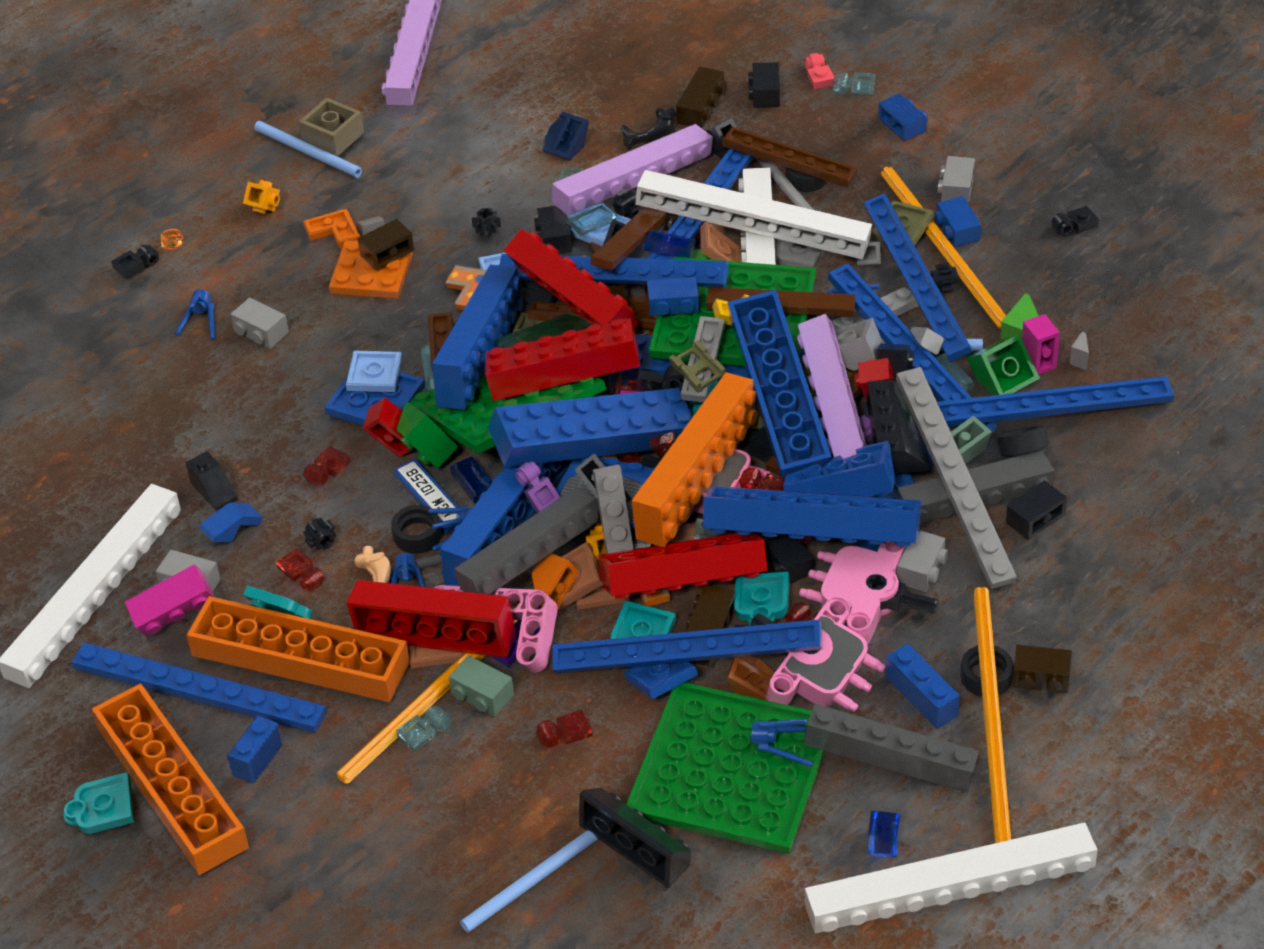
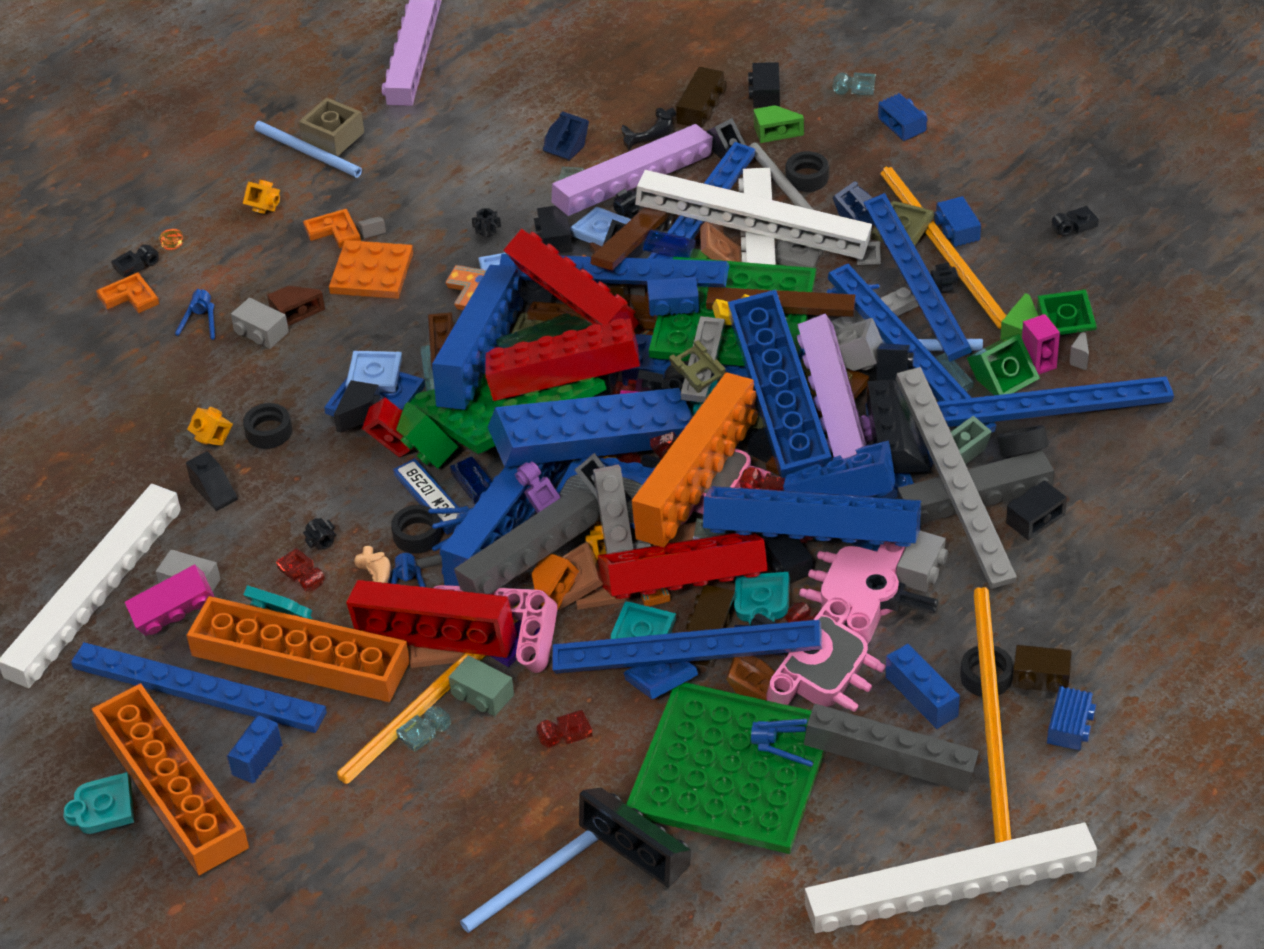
blue slope [198,503,263,542] -> none
clear red plate [303,446,350,486] -> none
dark brown brick [357,219,414,270] -> none
clear light blue tile [566,202,617,236] -> none
reddish brown tile [722,127,857,188] -> none
coral plate [804,53,835,89] -> none
red brick [855,358,893,397] -> none
clear blue brick [868,810,900,858] -> none
light grey slope [910,327,944,355] -> none
light grey brick [938,156,975,205] -> none
none -> orange tile [96,272,160,313]
none -> light orange brick [187,407,233,446]
none -> black tyre [243,403,292,449]
none -> copper slope [267,286,325,326]
none -> black slope [334,380,383,433]
none -> bright green slope [753,105,804,143]
none -> dark blue slope [832,181,874,226]
none -> green slope [1036,289,1097,335]
none -> blue brick [1047,686,1096,750]

